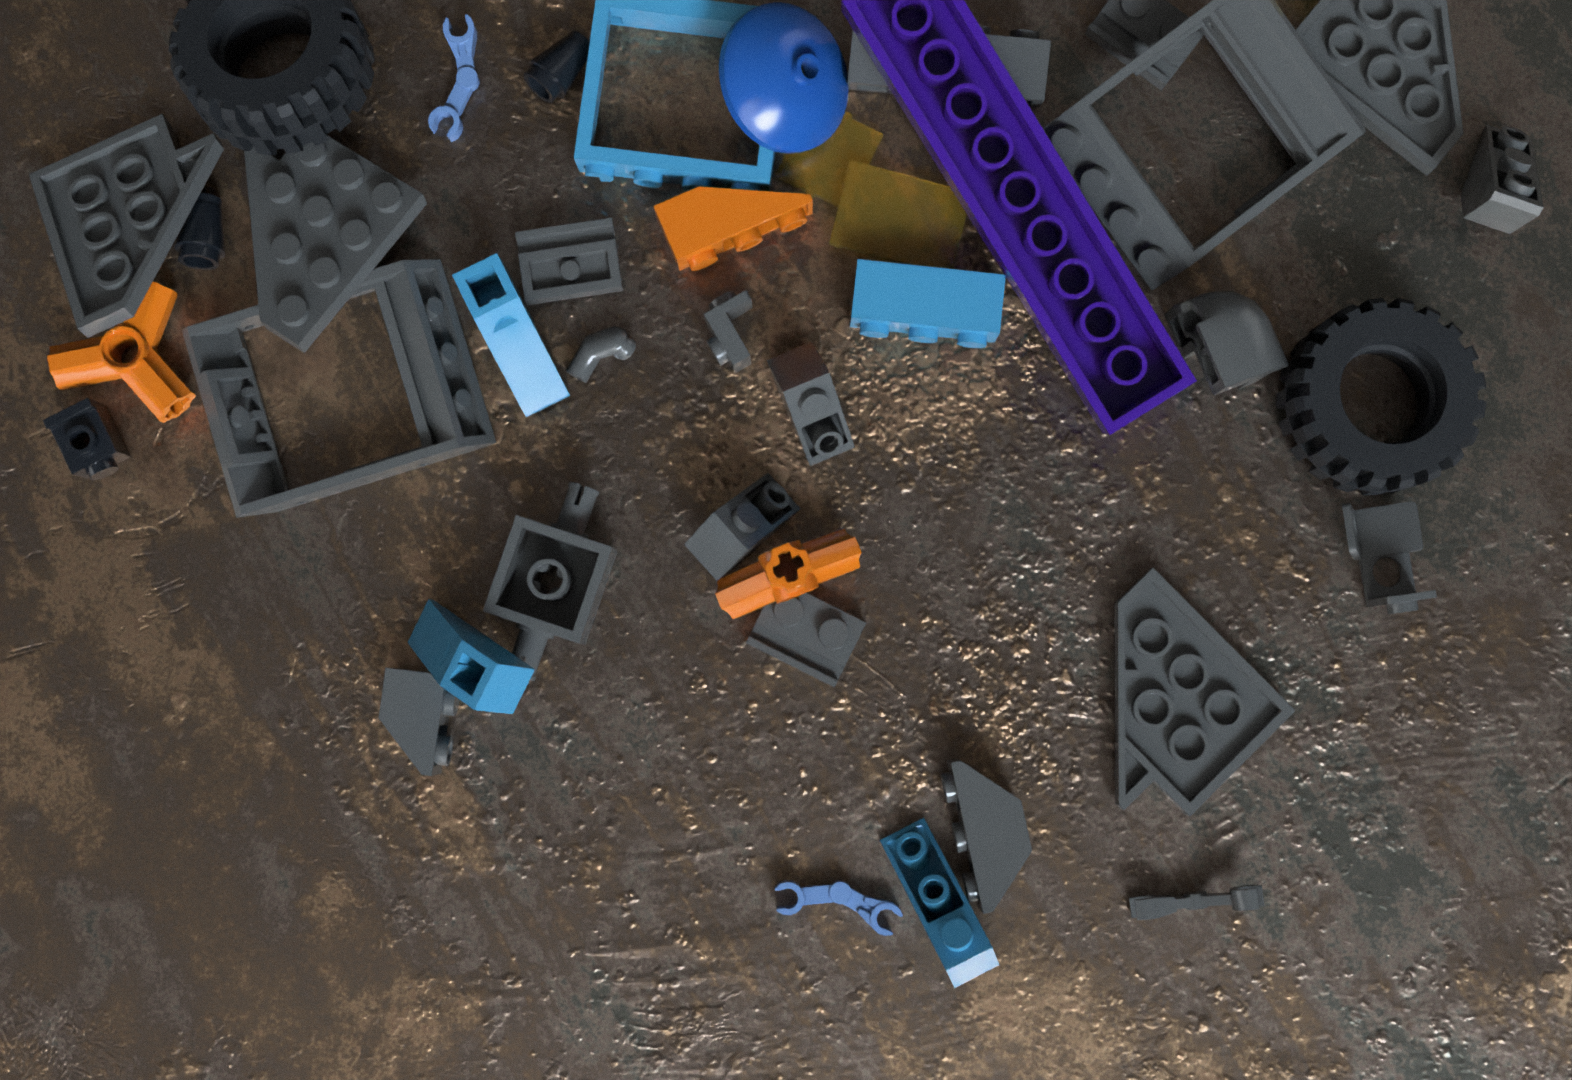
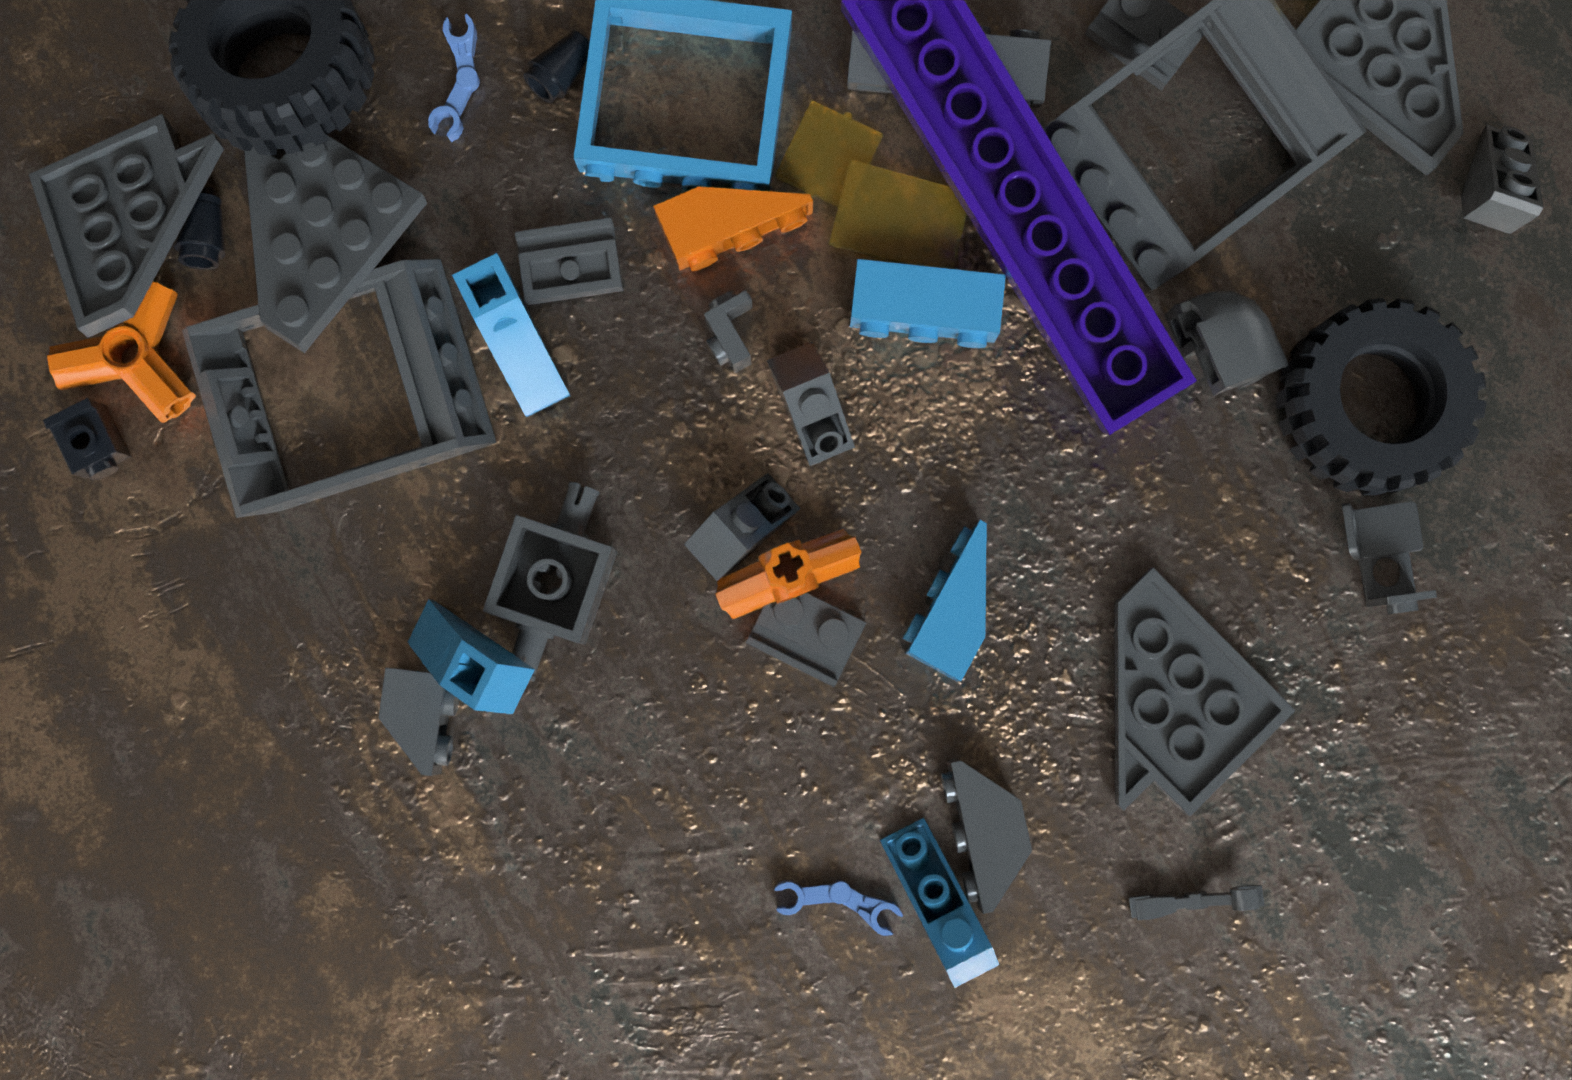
dark grey arm [565,326,636,383] -> none
blue dish [719,2,849,154] -> none
none -> dark azure slope [902,520,987,682]

